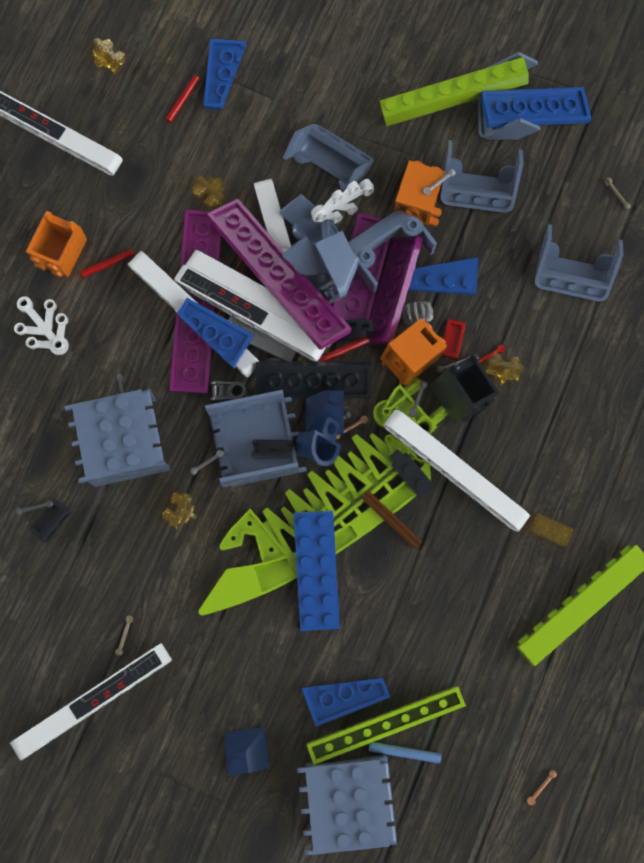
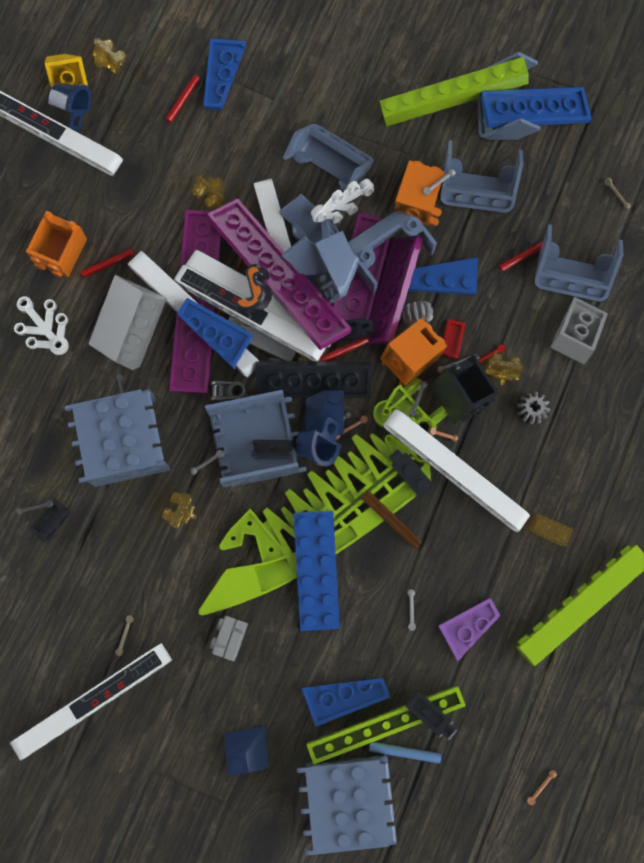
none -> yellow slope [45,54,88,89]
none -> dark blue container [48,83,92,130]
none -> light grey slope [89,275,167,370]
none -> light grey brick [210,615,249,661]
none -> black animal [235,264,272,313]
none -> black hinge [405,691,458,741]
none -> light grey hinge [408,589,416,631]
none -> nougat hinge [428,427,458,442]
none -> medium lavender wing [438,598,500,661]
none -> red bar [499,241,543,272]
none -> light grey gear [517,392,550,424]
none -> light grey slope [550,297,608,364]

